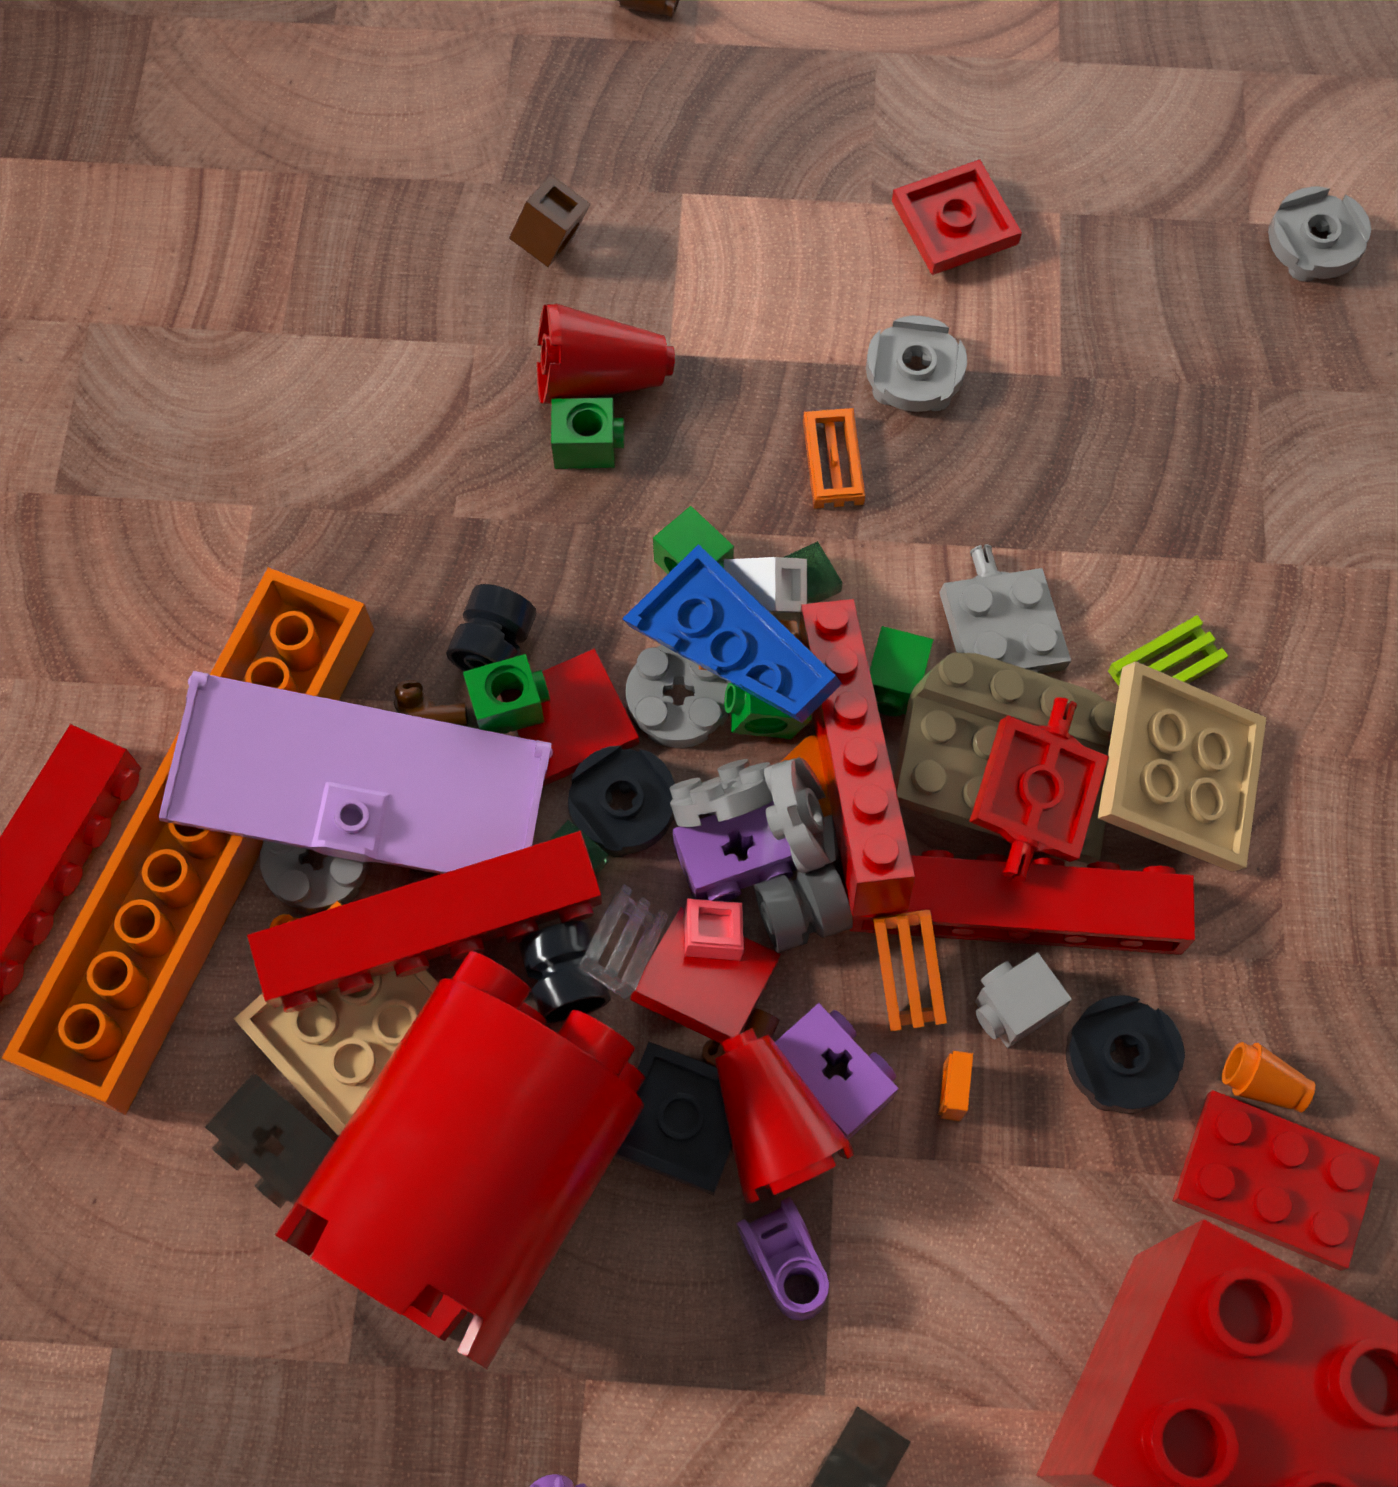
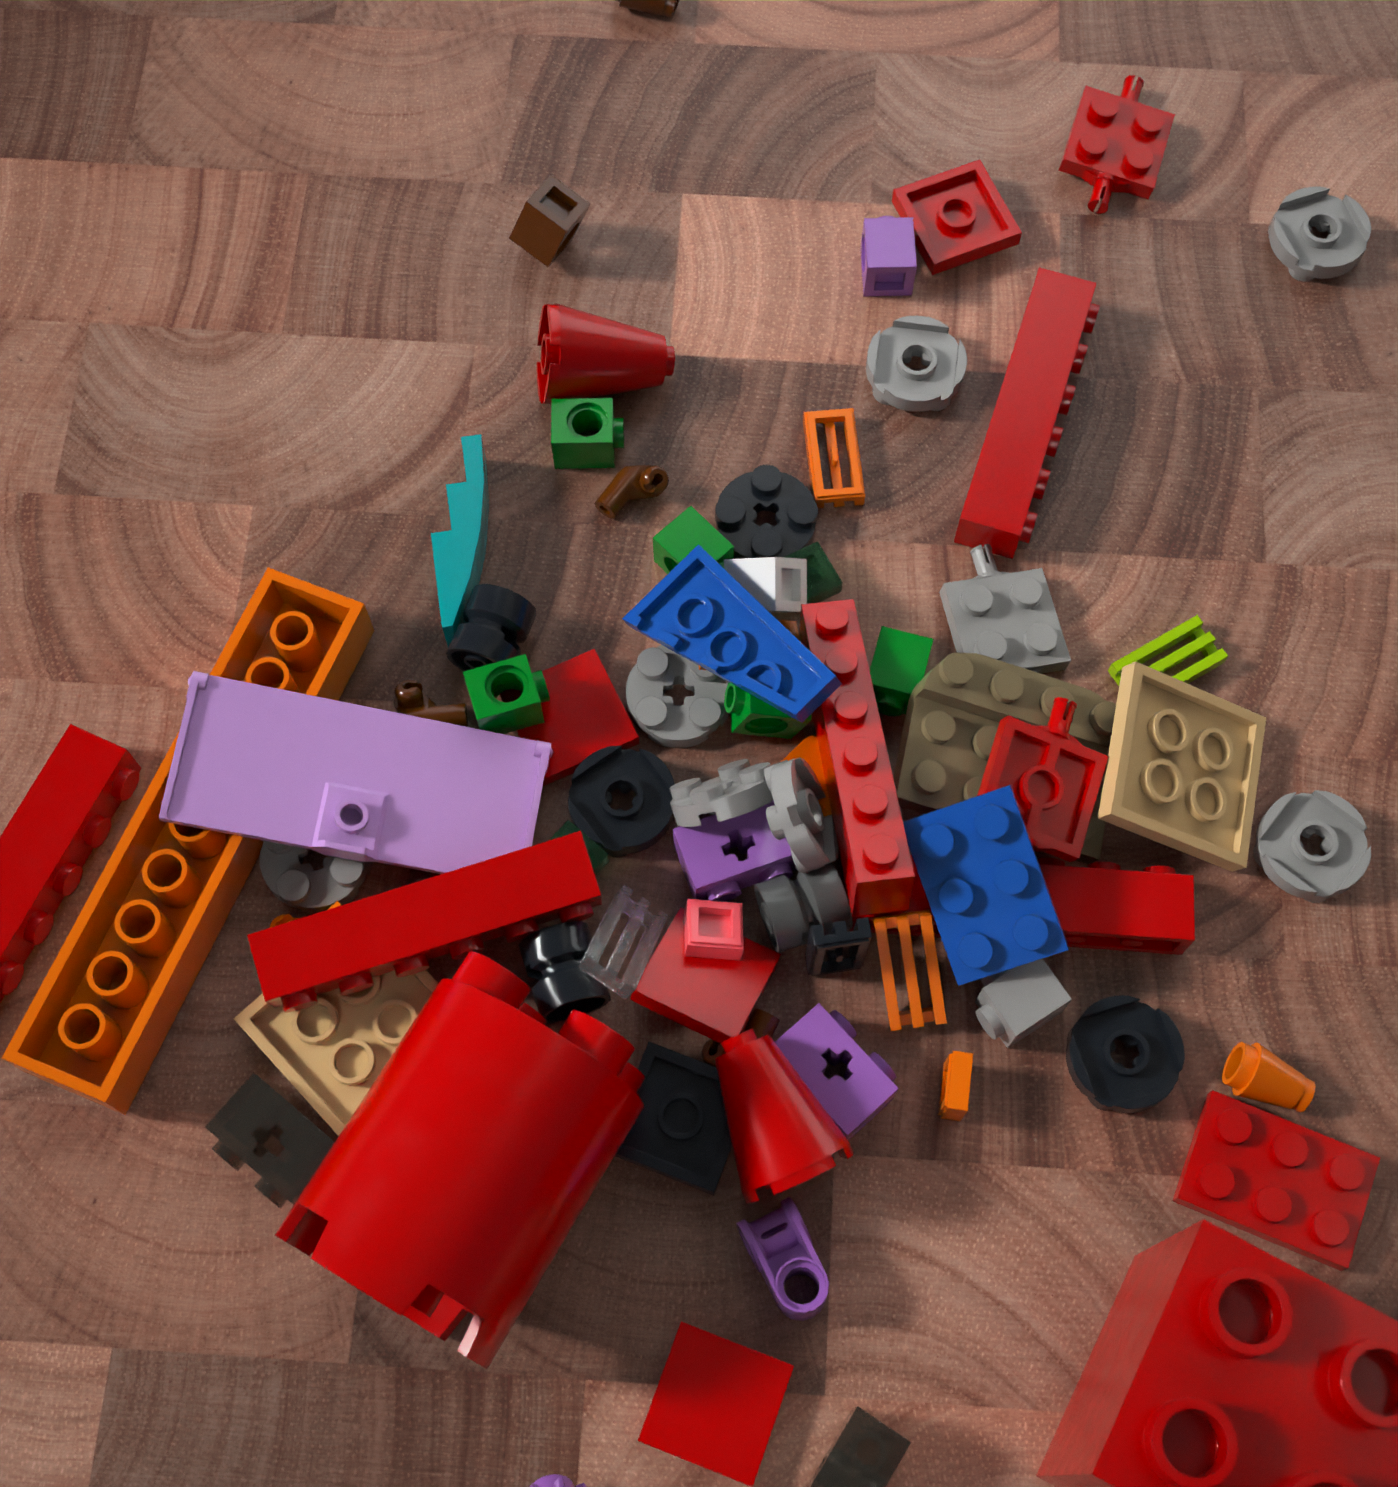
none -> teal slope [431,434,489,647]
none -> reddish brown arm [594,465,669,519]
none -> red tile [638,1321,794,1487]
none -> black plate [715,464,818,559]
none -> black tile [805,917,872,976]
none -> medium lavender brick [860,216,917,296]
none -> blue plate [903,785,1069,986]
none -> red brick [954,267,1100,559]
none -> red plate [1058,75,1175,214]
none -> light grey plate [1253,790,1371,903]

